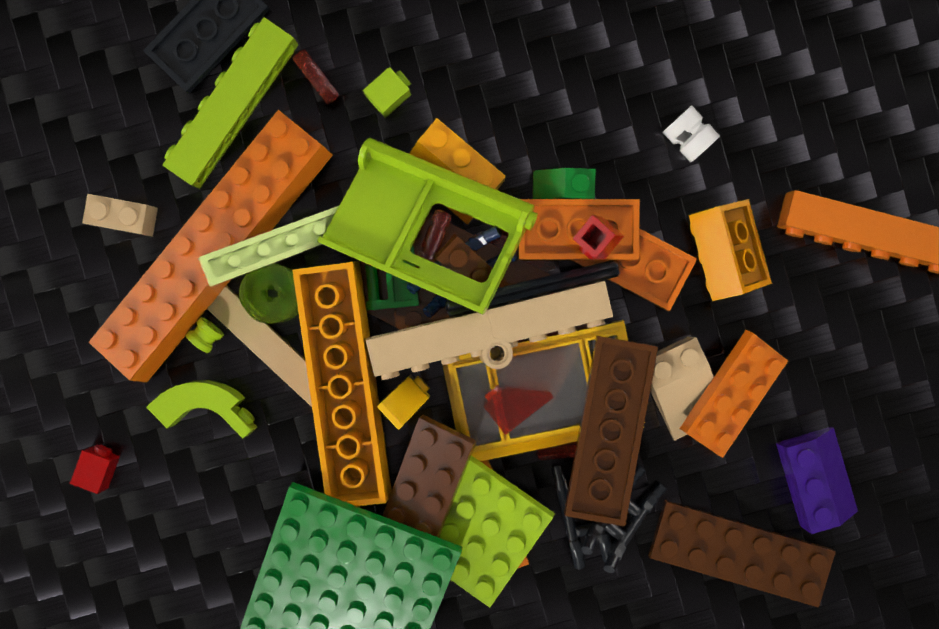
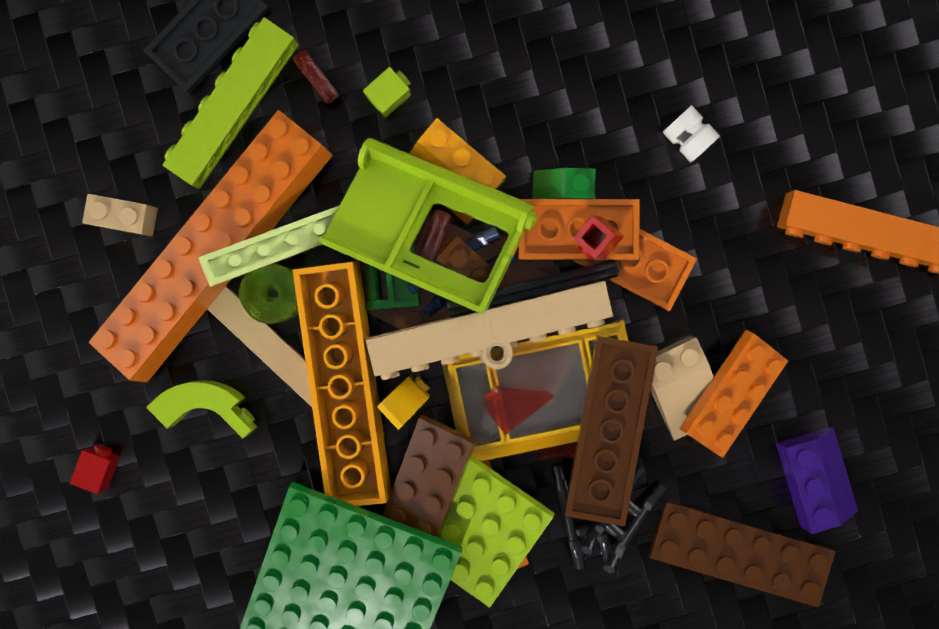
lime wheel [185,317,224,353] -> none
light orange slope [689,199,772,301] -> none

